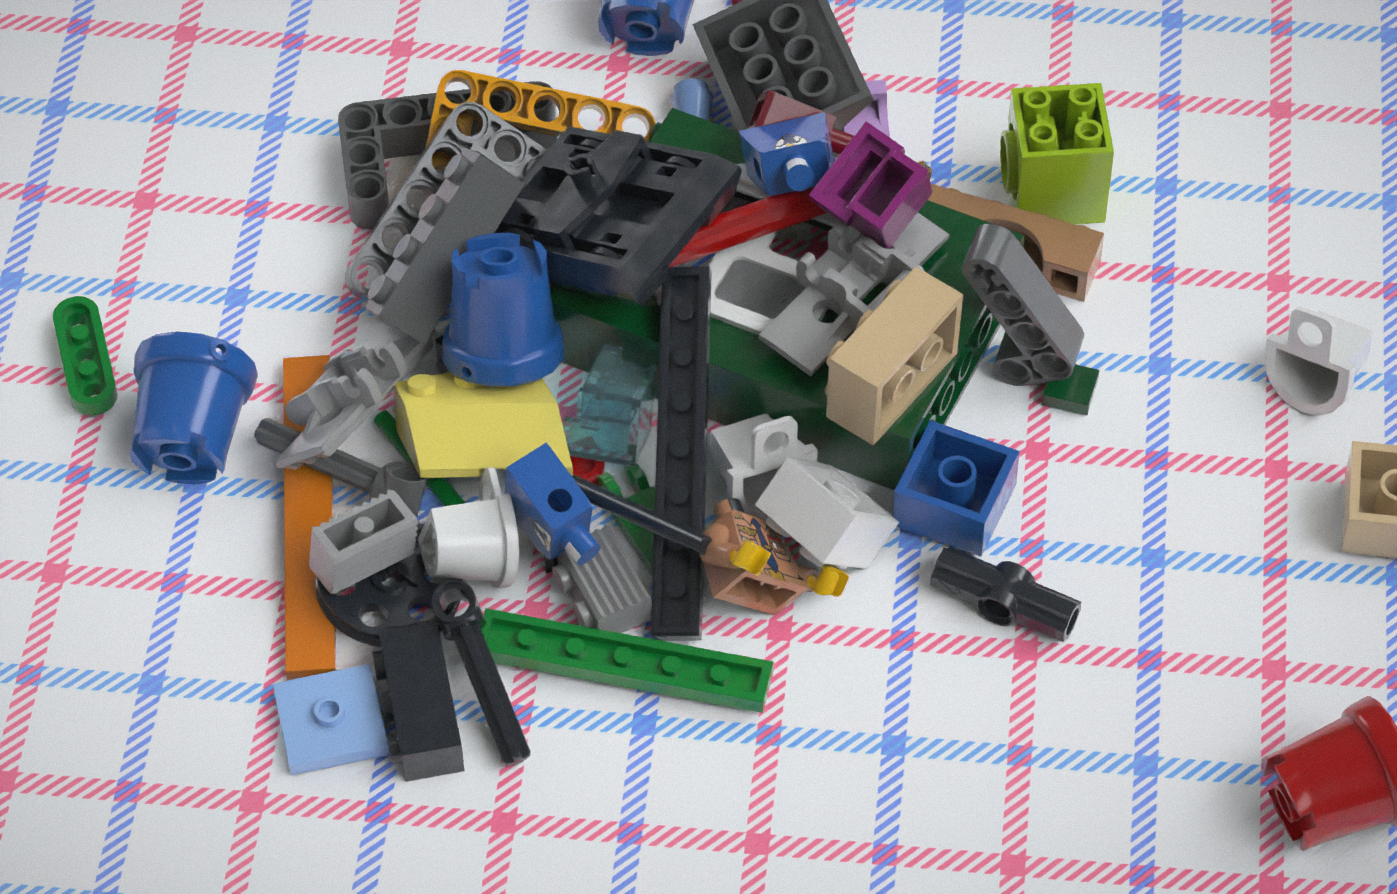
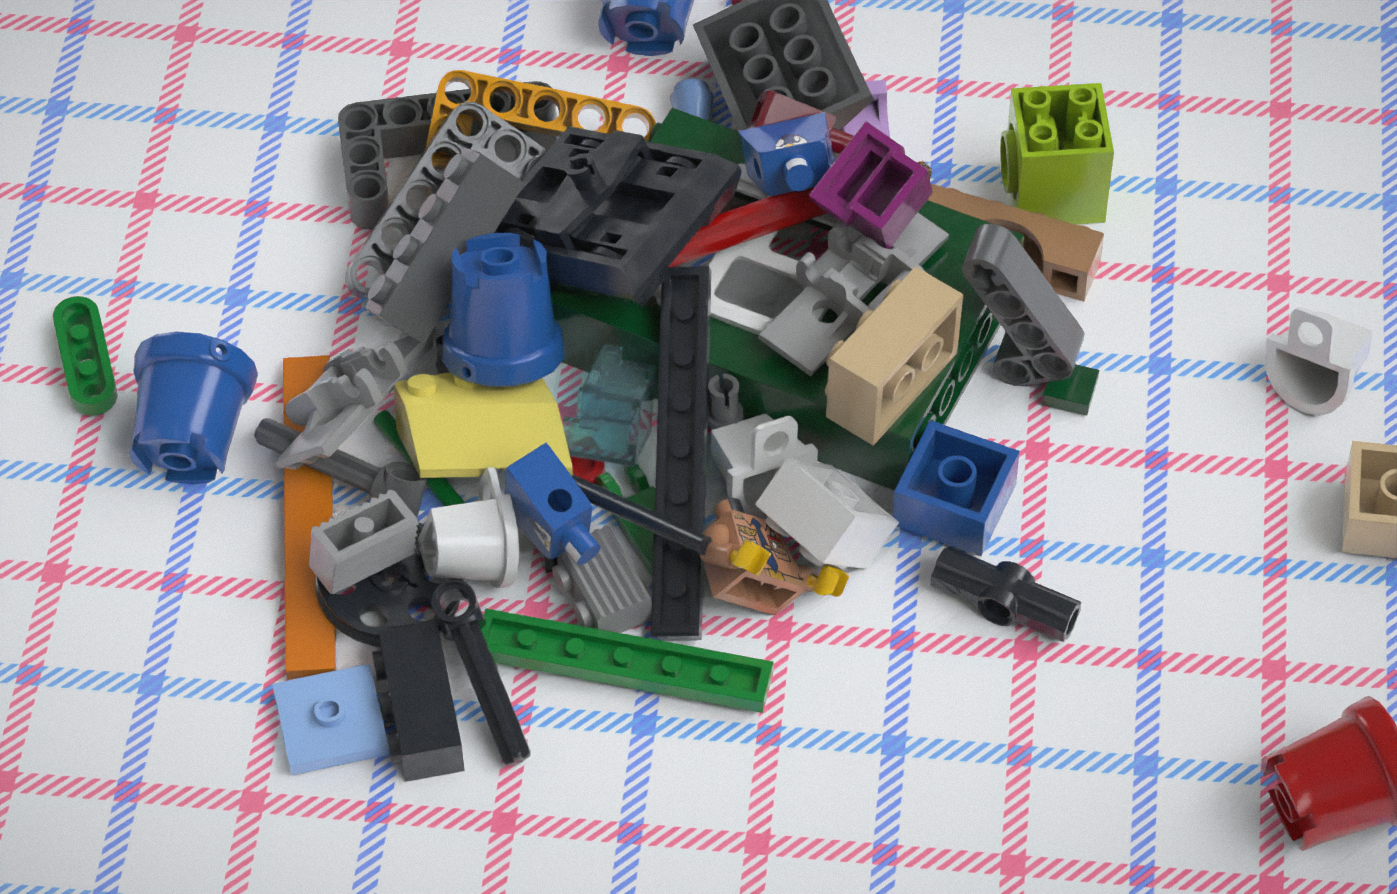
none -> dark grey pin [708,374,743,443]

